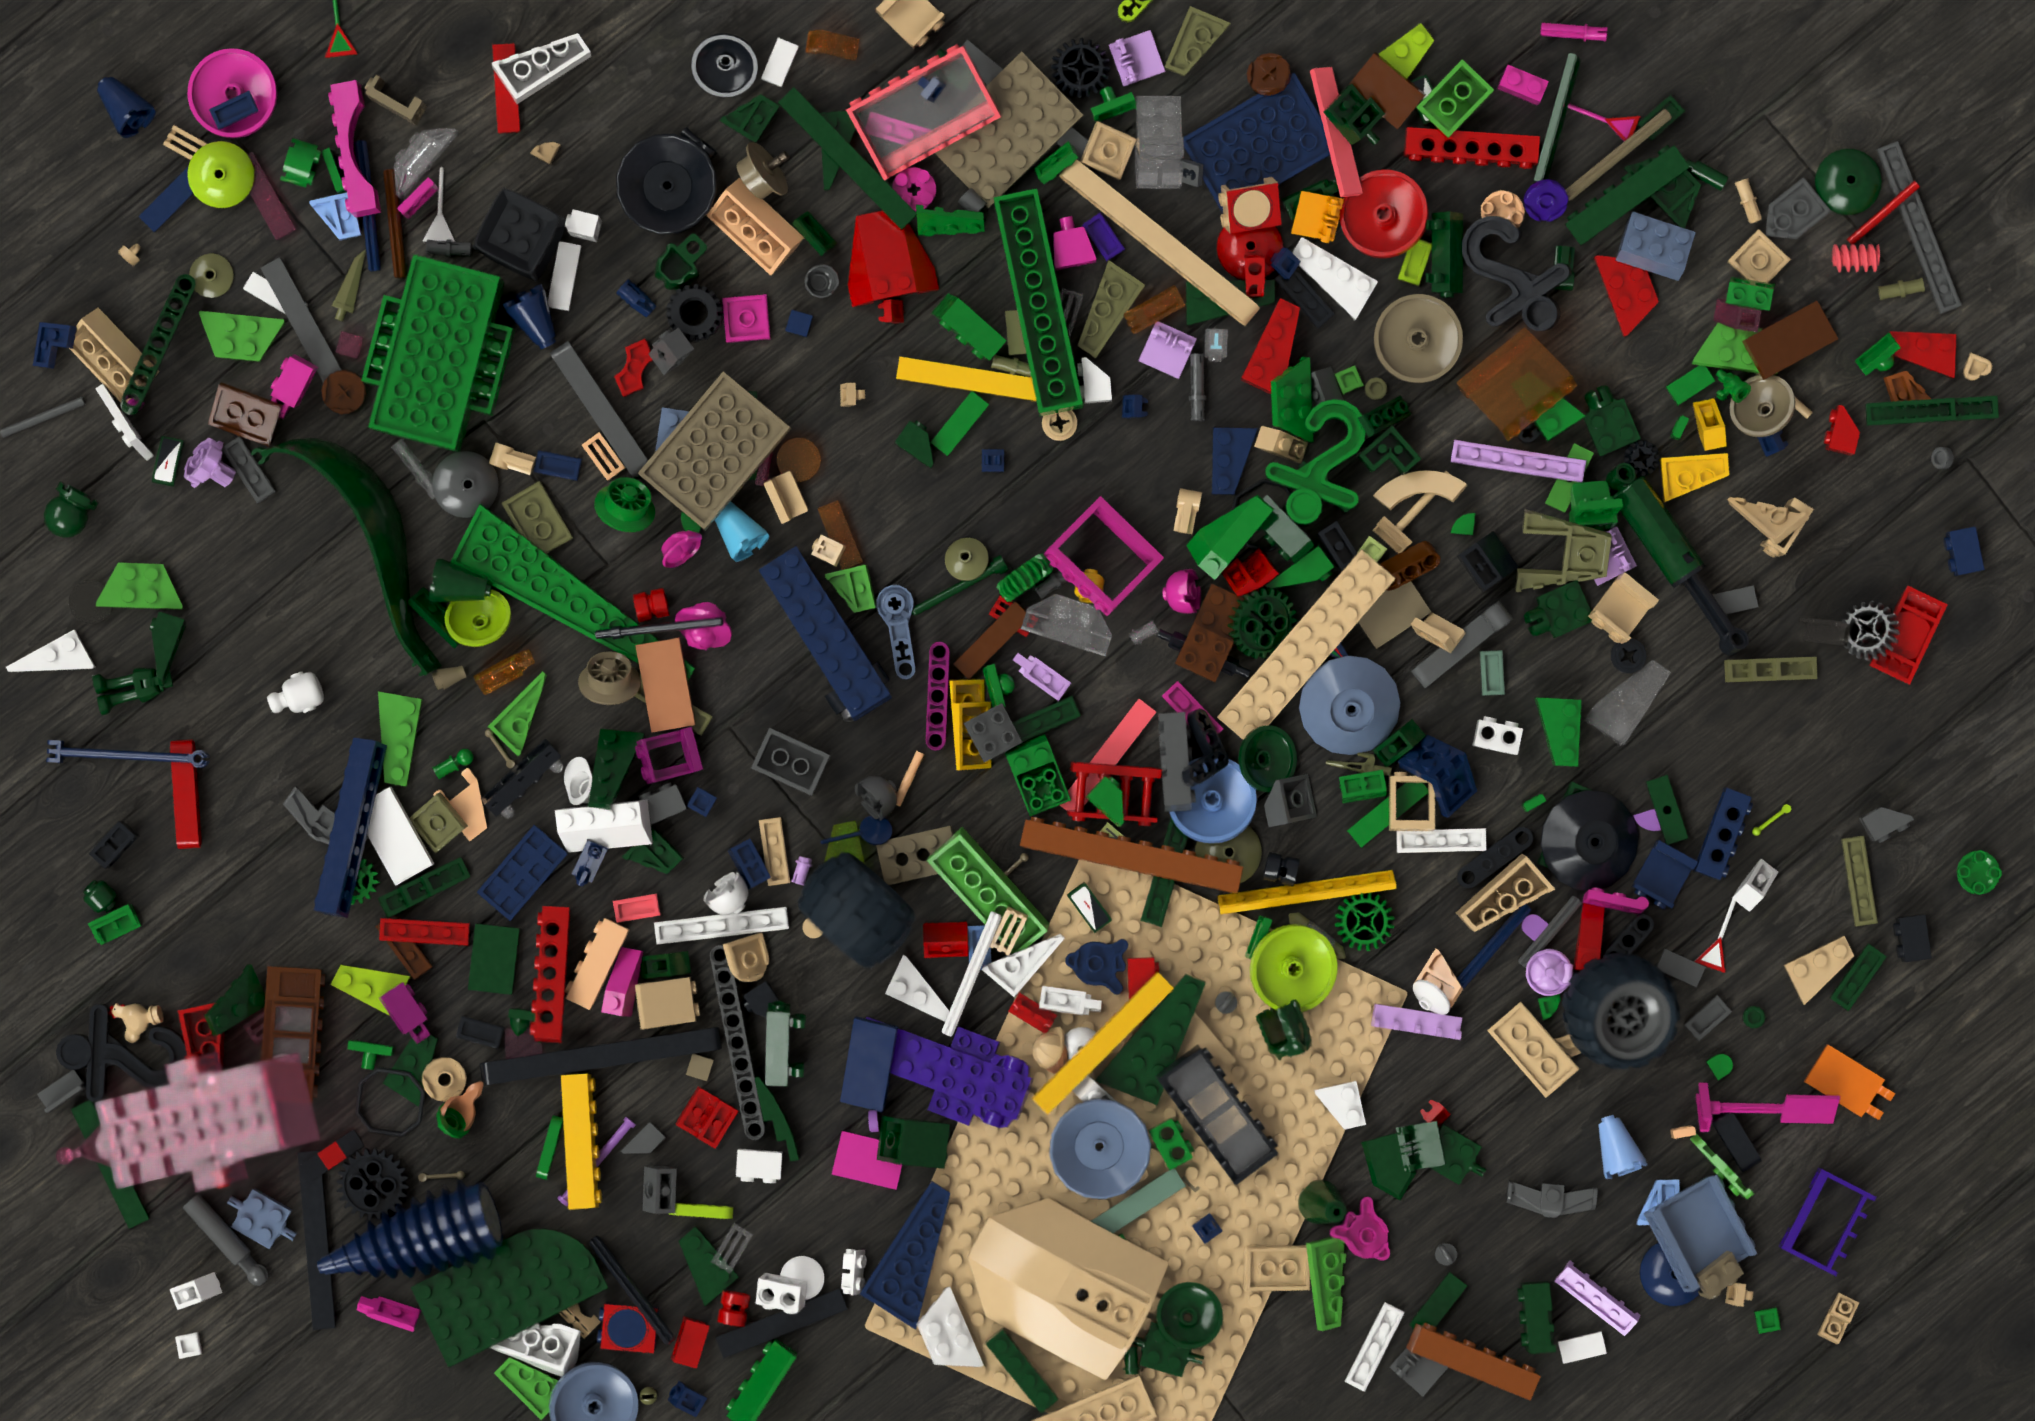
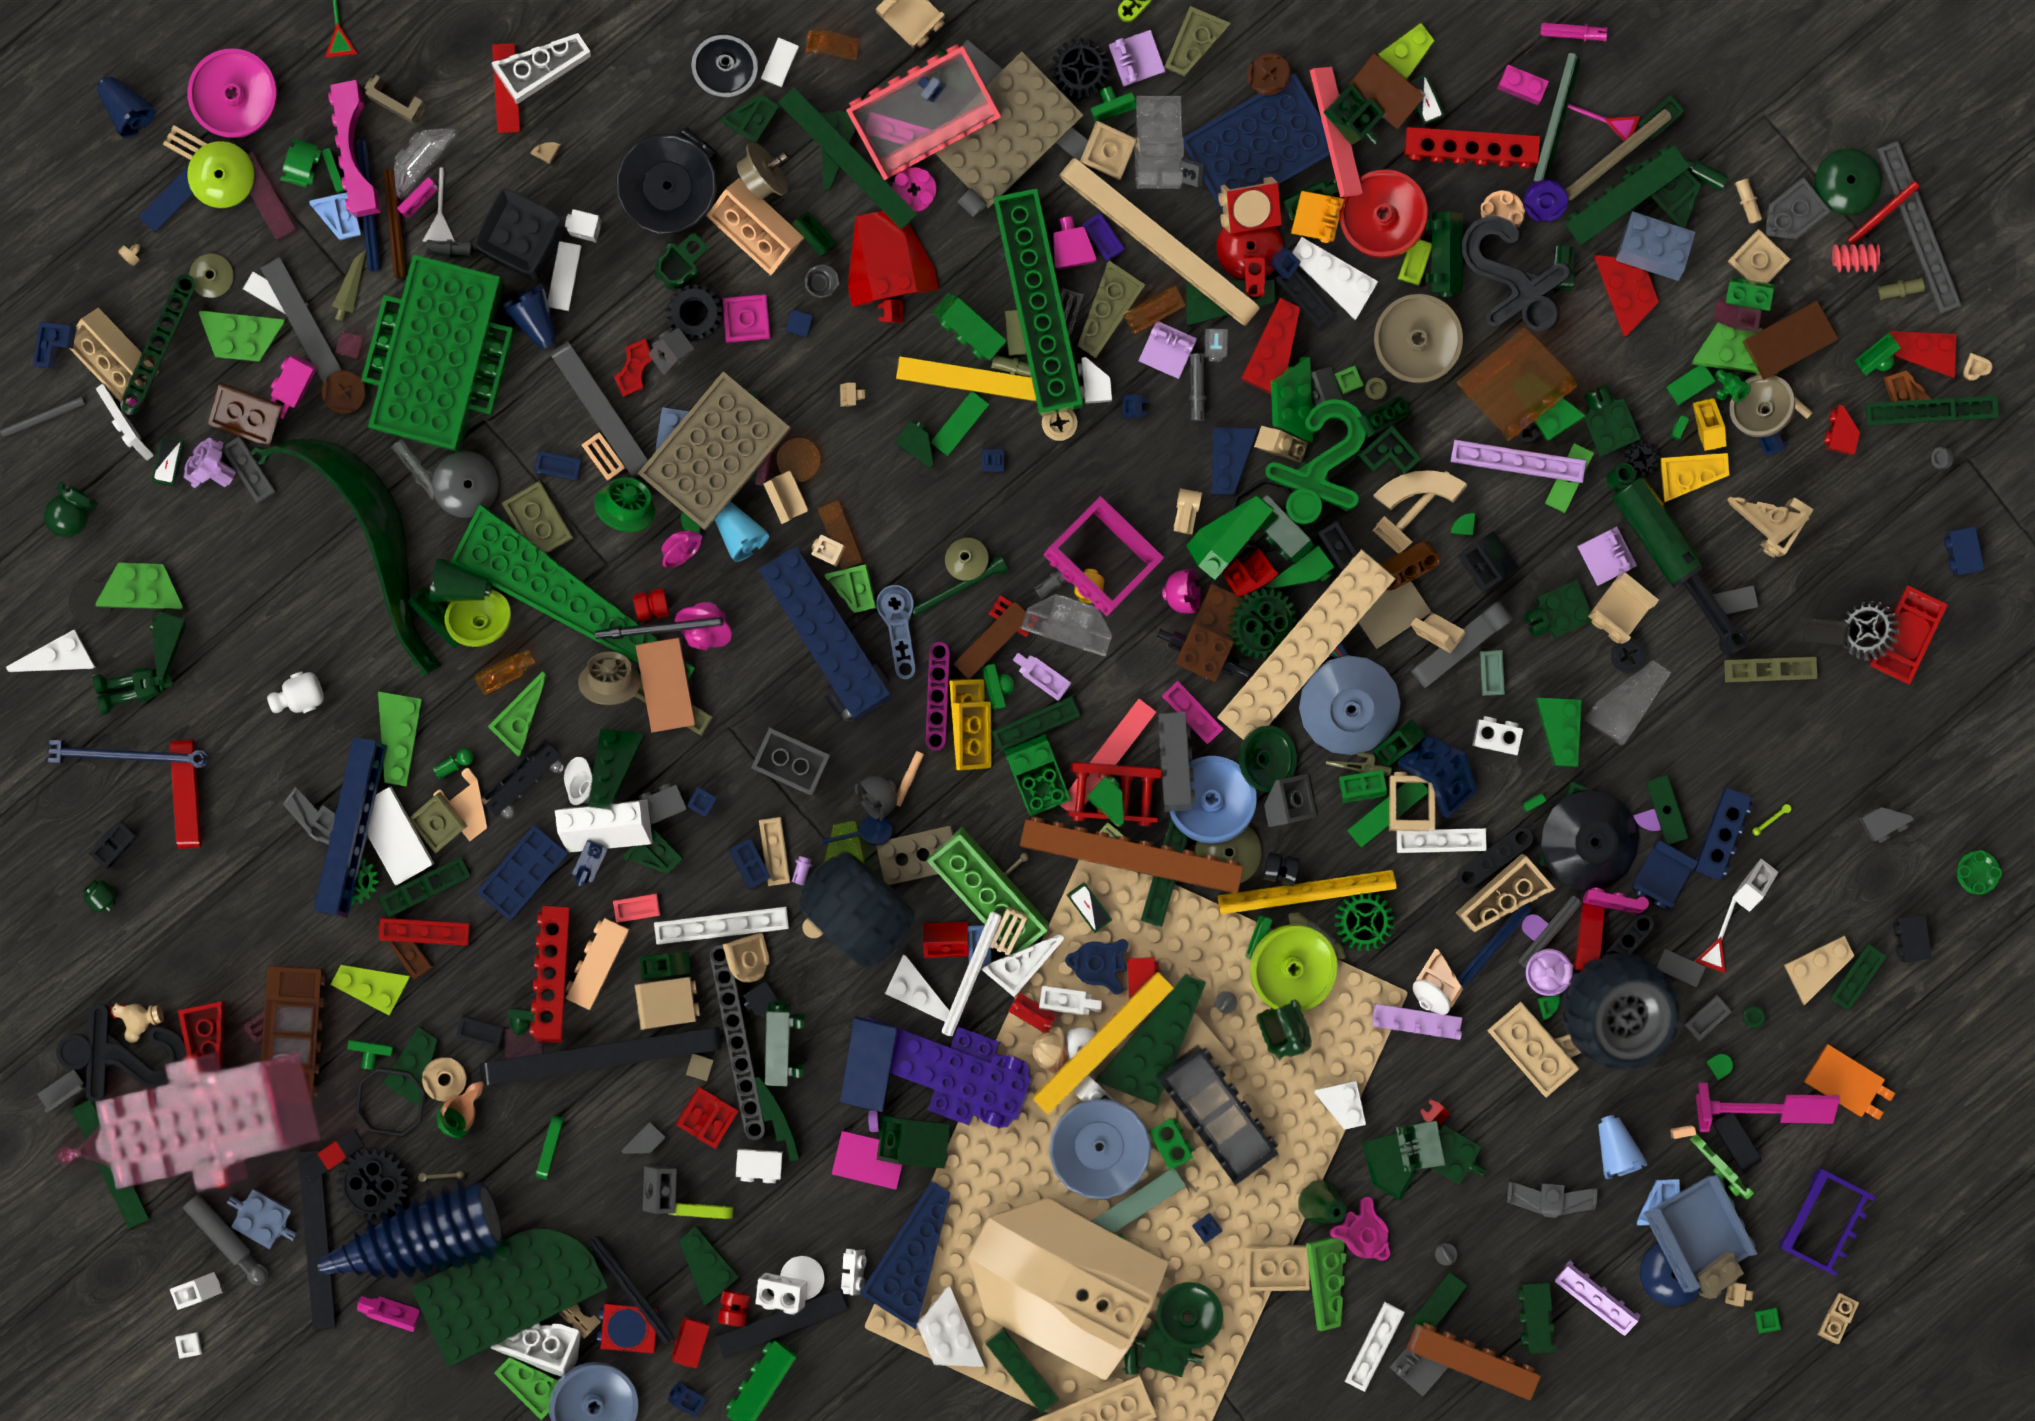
green hinge [88,904,142,945] -> none
dark green wing [204,964,265,1036] -> none
dark blue tile [209,91,260,130] -> none
magenta brick [378,982,430,1044] -> none
dark tan cone [432,665,466,690] -> none
dark green tile [468,924,520,995] -> none
dark tan hinge [485,729,515,768] -> none
tan piece [489,443,536,476] -> none
medium lavender bar [557,1116,636,1206] -> none
yellow brick [561,1074,602,1210] -> none
dark pink slope [601,947,643,1017] -> none
dark blue hinge [616,279,656,317] -> none
magenta panel [635,727,703,784] -> none
olive hinge [639,1387,658,1405] -> none
white cylinder [704,872,748,915] -> none
clear tile [711,1223,753,1273] -> none
green wing [916,205,984,236] -> none
dark grey hinge [964,703,1022,763] -> none
green gear [997,554,1053,602] -> none
green plate [1034,141,1078,184] -> none
clear pin [1129,620,1158,645] -> none
black beam [1182,709,1229,787] -> none
yellowish green tile [1357,536,1387,562] -> none
bright green slope [1416,60,1494,138] -> none
olive wing [1515,509,1612,592] -> none
white tile [1558,1331,1607,1364] -> none
green piece [1569,481,1623,531] -> none
olive tile [1841,835,1878,927] -> none

